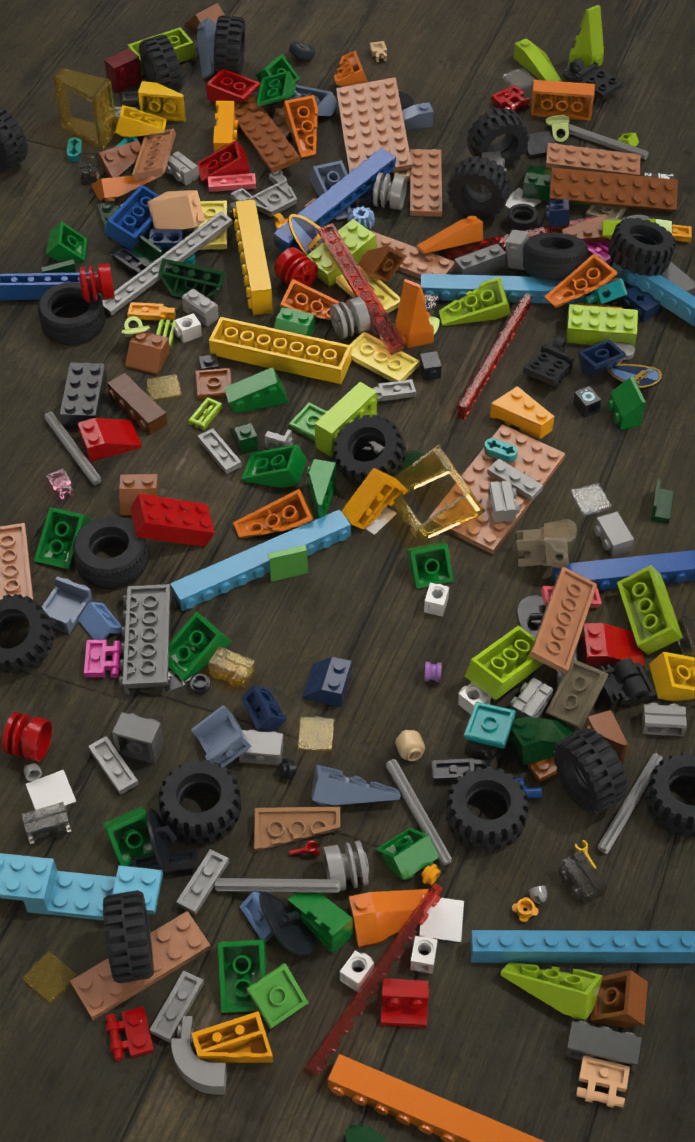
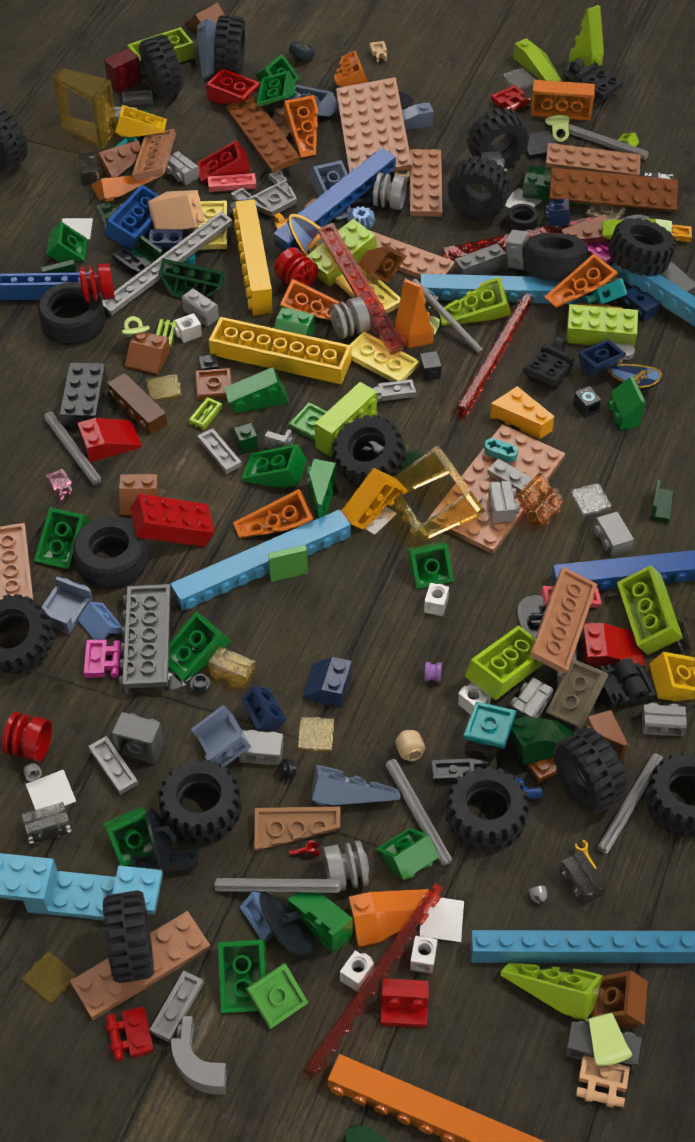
teal beam [67,137,83,162] -> none
light orange hinge [127,302,176,320] -> none
yellow slope [138,81,186,122] -> none
light grey plate [176,849,229,915] -> none
light orange wedge [191,1011,273,1063] -> none
light orange wedge [213,101,238,152] -> none
orange wedge [417,216,483,254] -> none
light orange plate [421,864,441,885] -> none
light orange plate [512,897,538,922] -> none
dark tan piece [516,519,577,569] -> none
none -> white sticker [62,218,93,239]
none -> light grey bar [412,279,483,354]
none -> clear orange plate [516,473,564,526]
none -> yellowish green piece [585,1013,632,1066]

